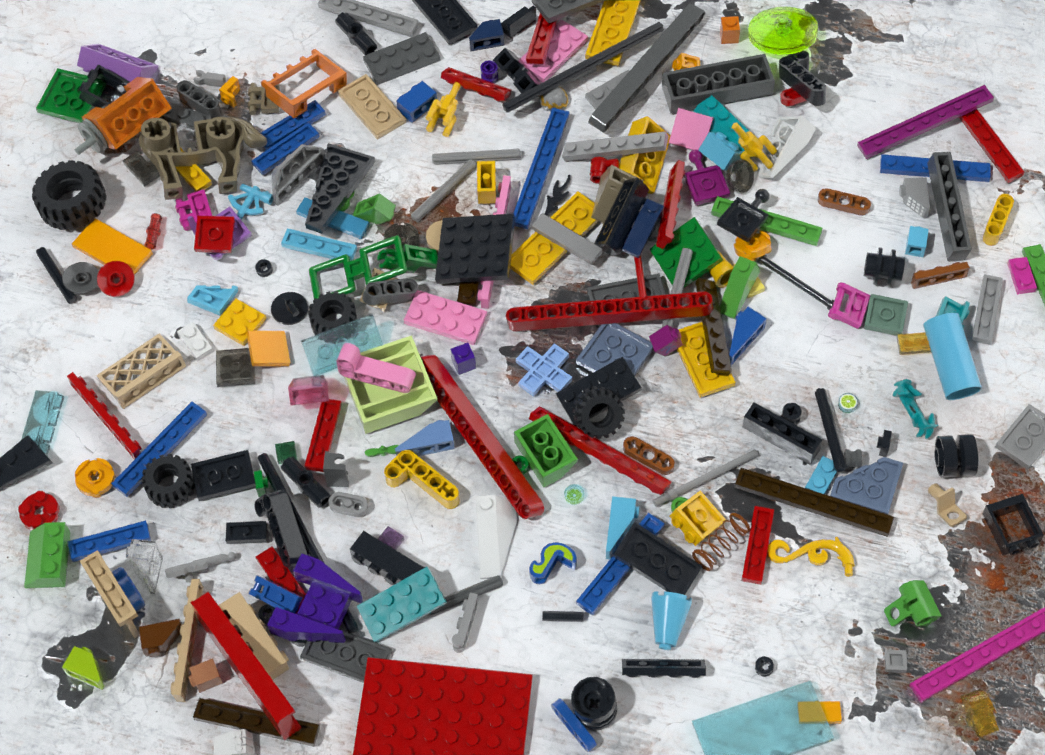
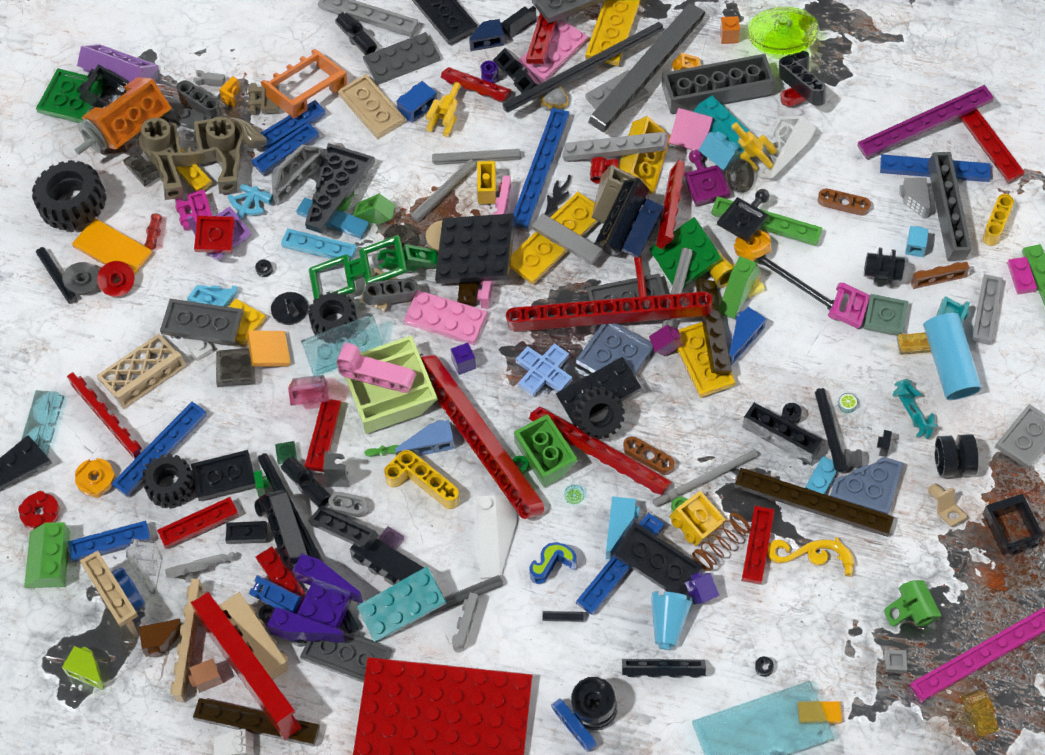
none -> red plate [157,497,239,549]
none -> dark grey plate [160,299,244,345]
none -> black plate [308,506,379,551]
none -> dark purple brick [685,571,720,605]

